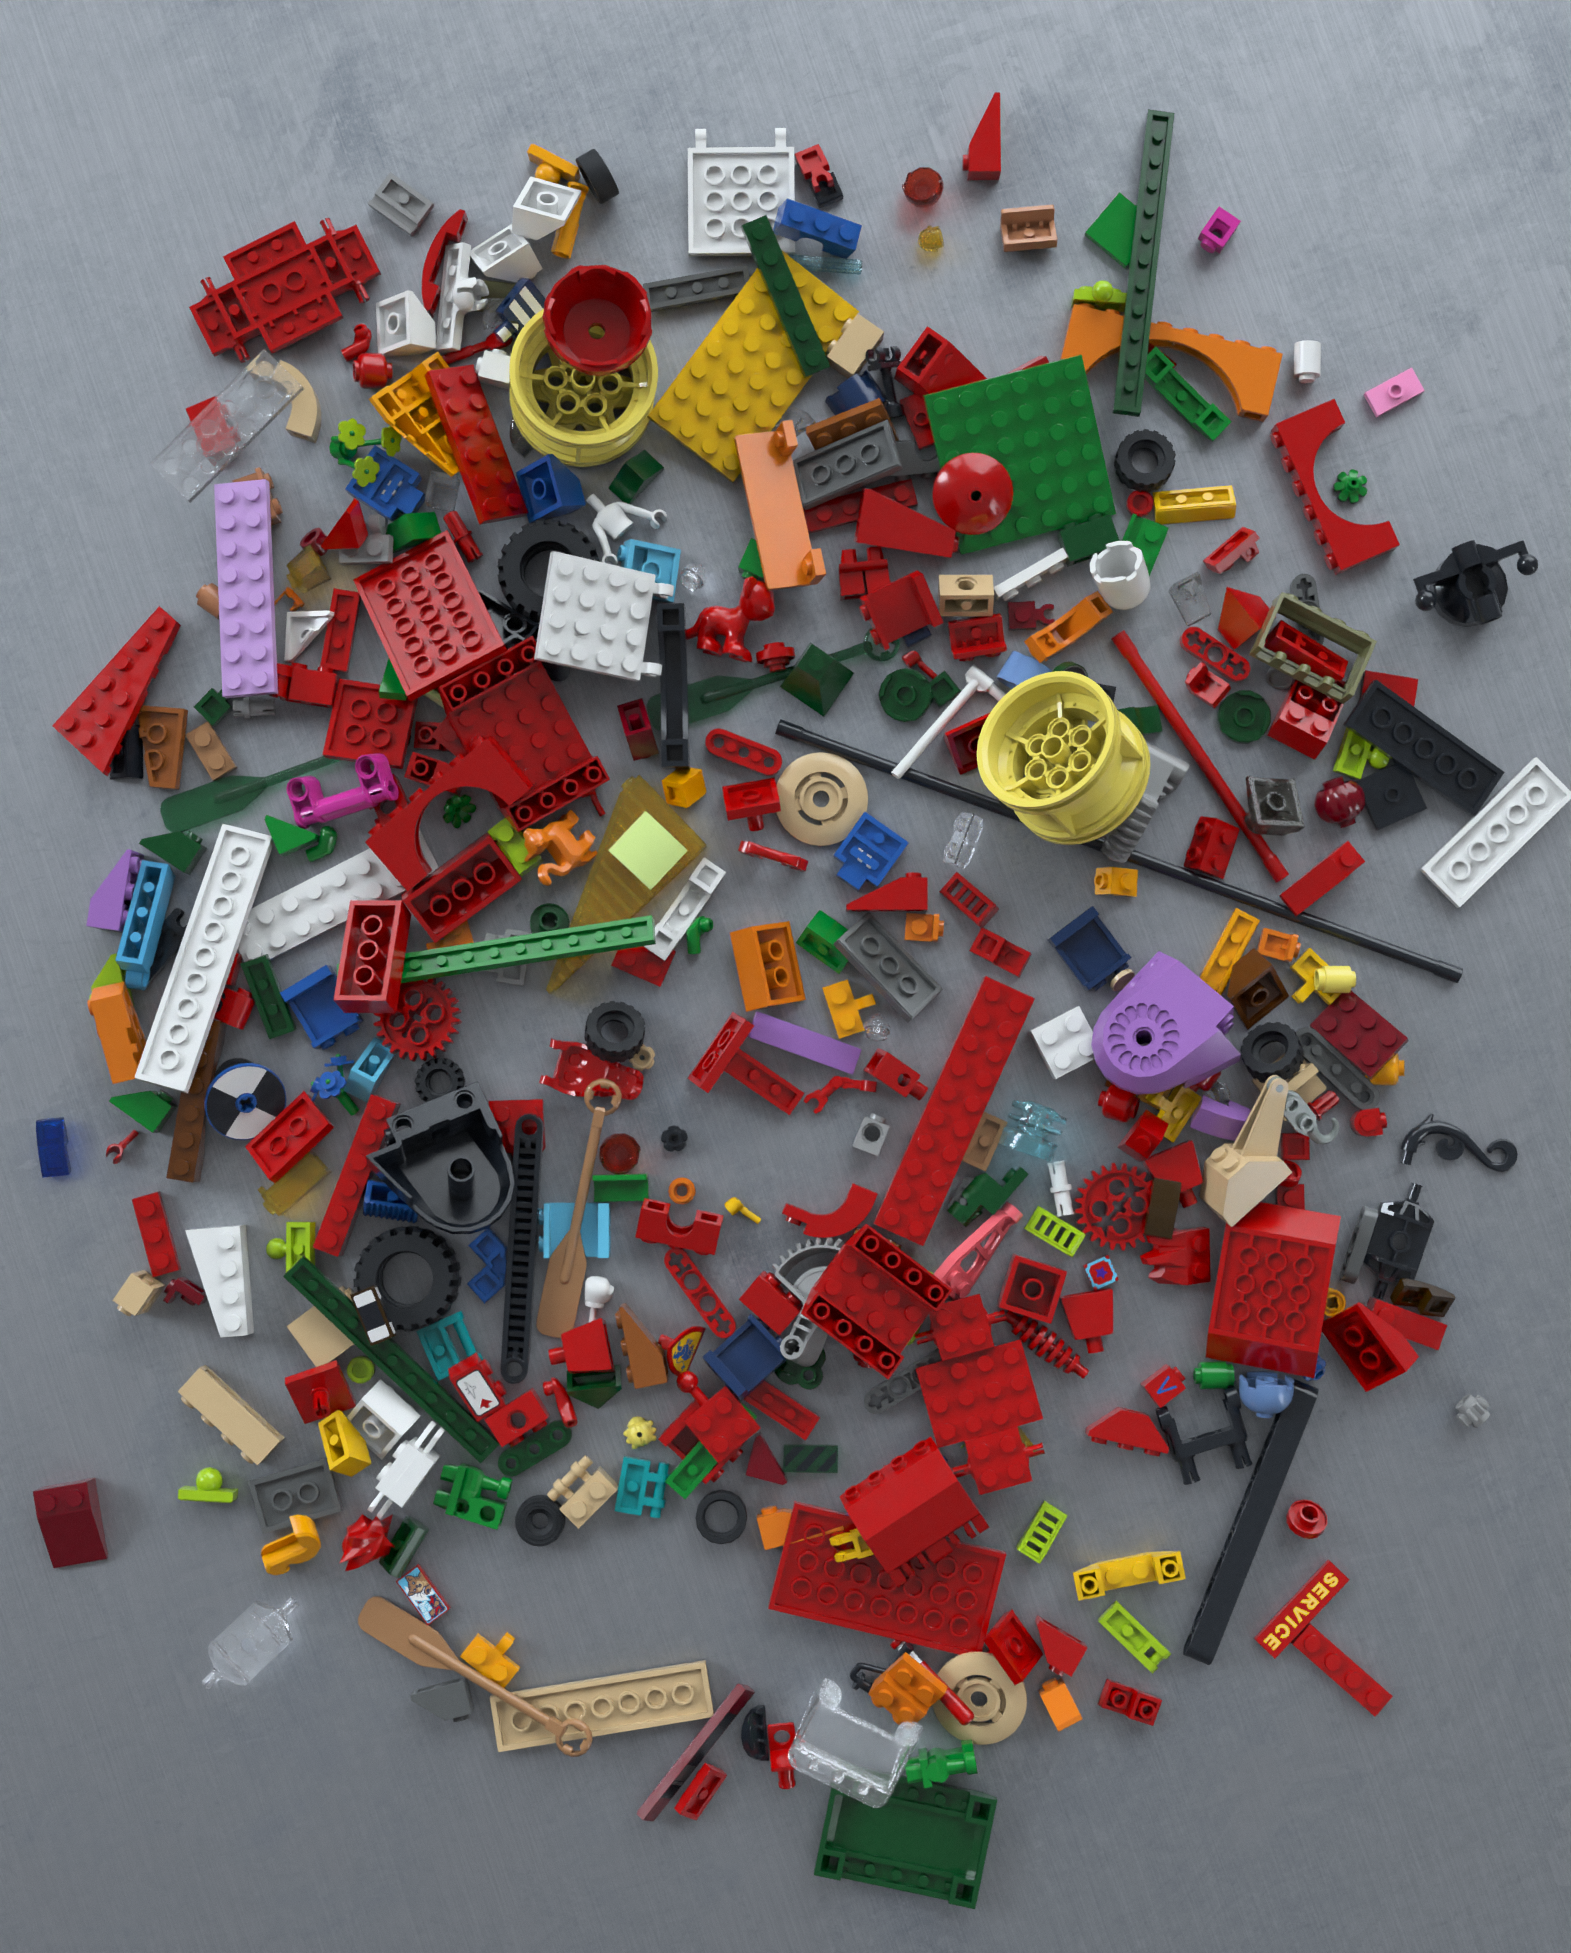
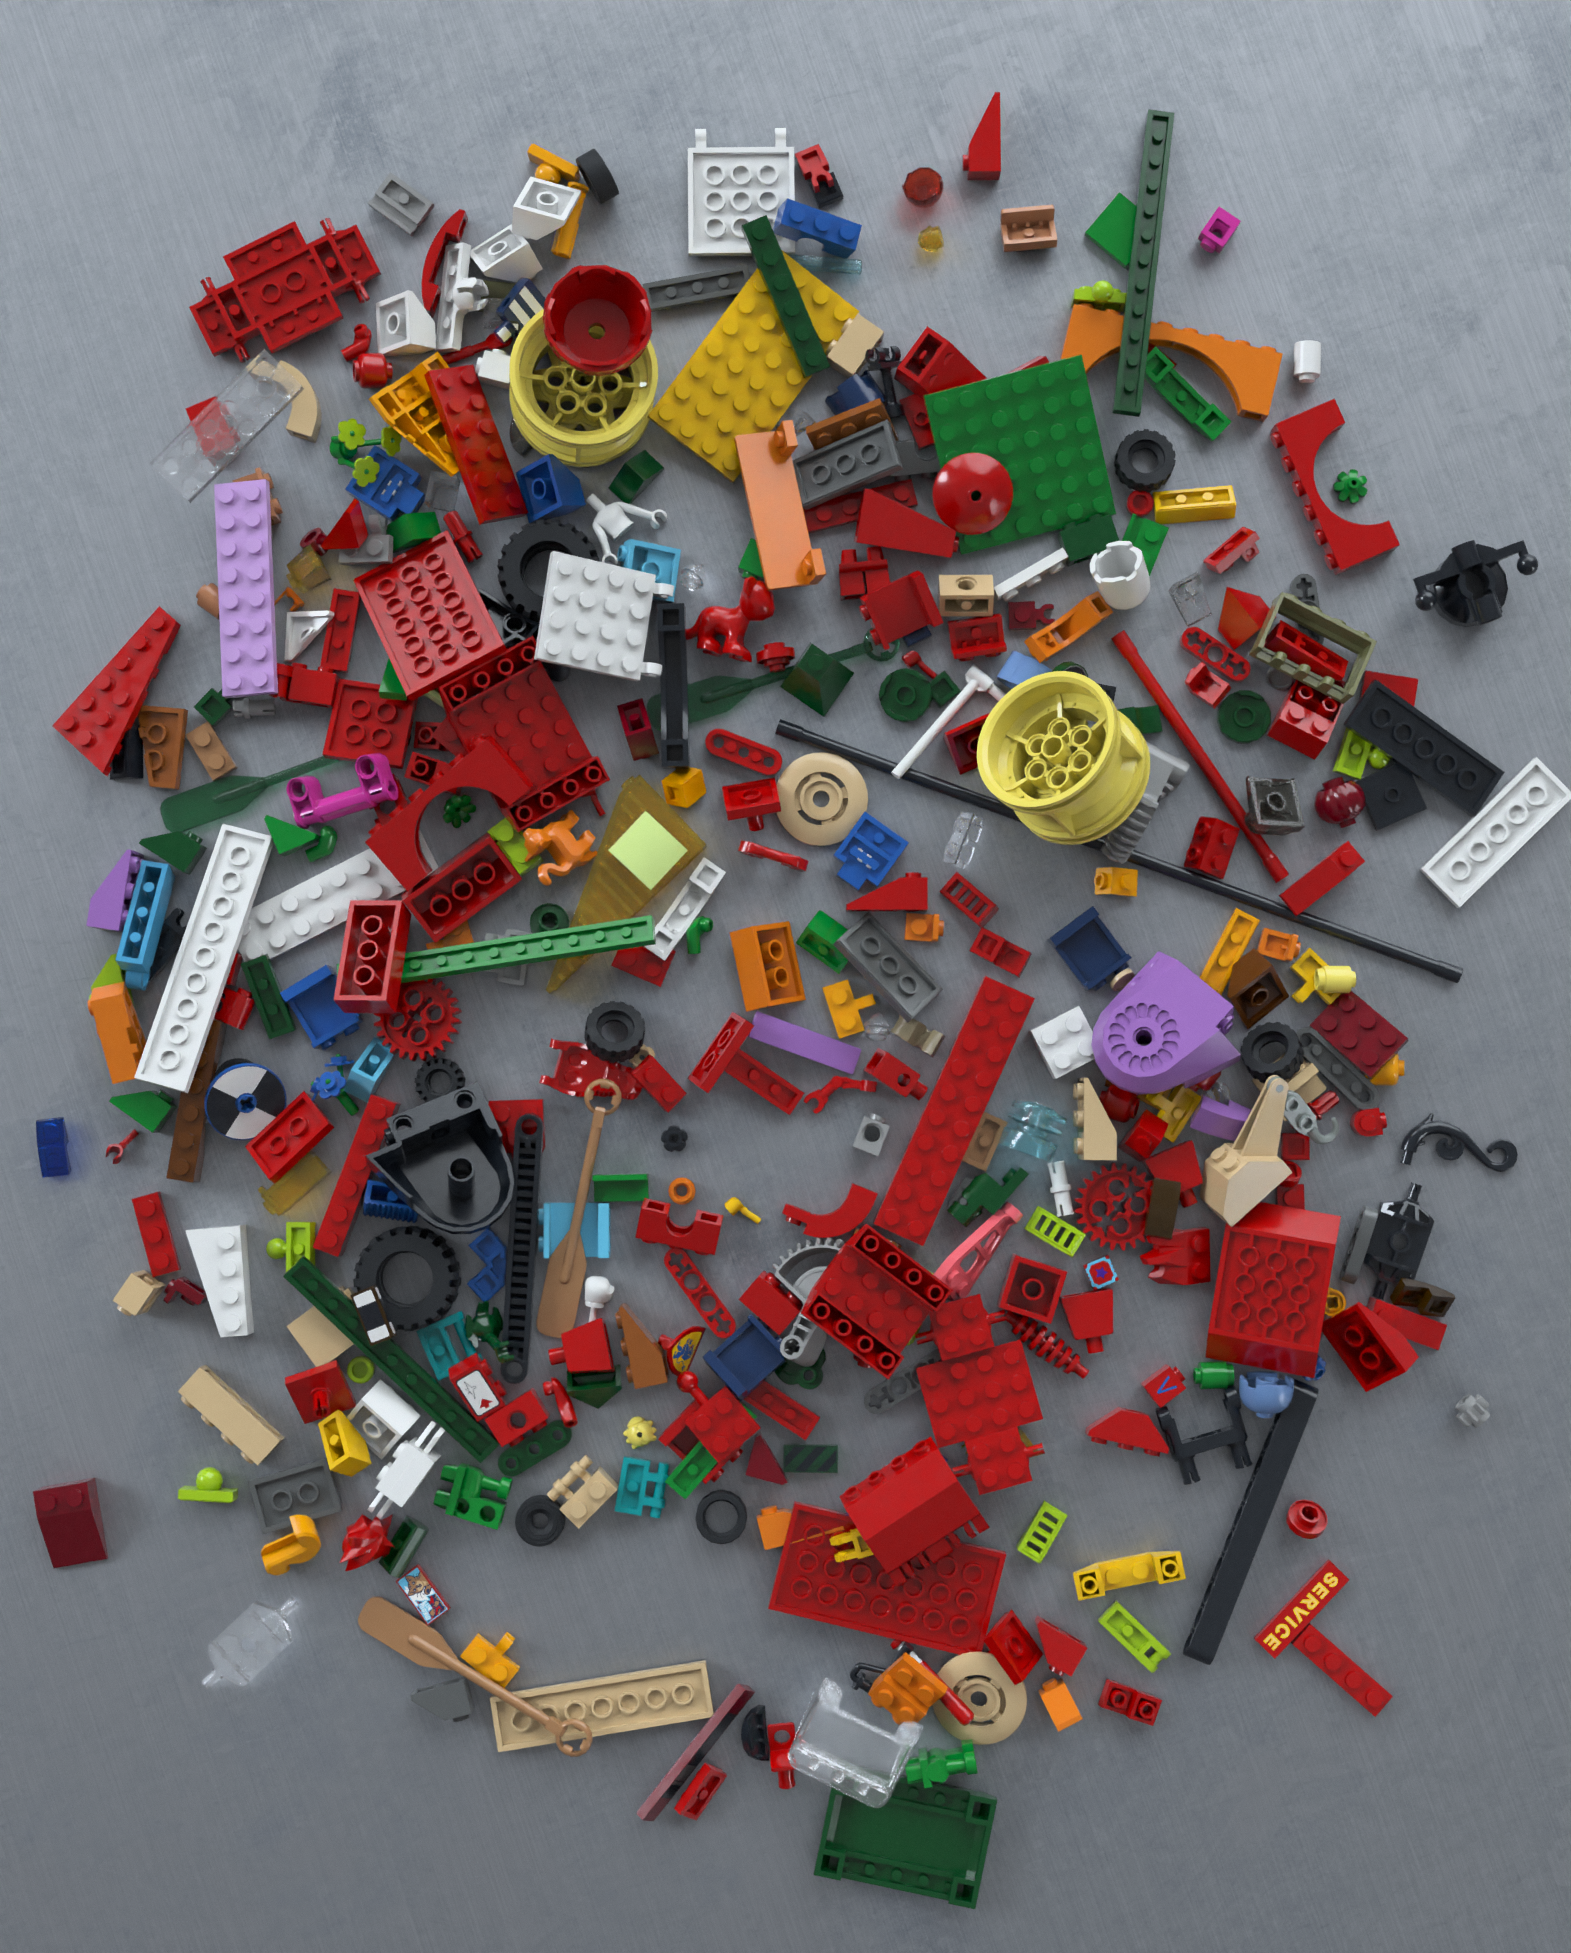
clear red hair [599,1133,641,1174] -> none
bright pink plate [1363,368,1425,418] -> none
none -> dark green piece [465,1301,514,1364]
none -> red plate [630,1055,687,1113]
none -> dark tan leg [890,1015,945,1058]
none -> tan slope [1073,1078,1117,1160]

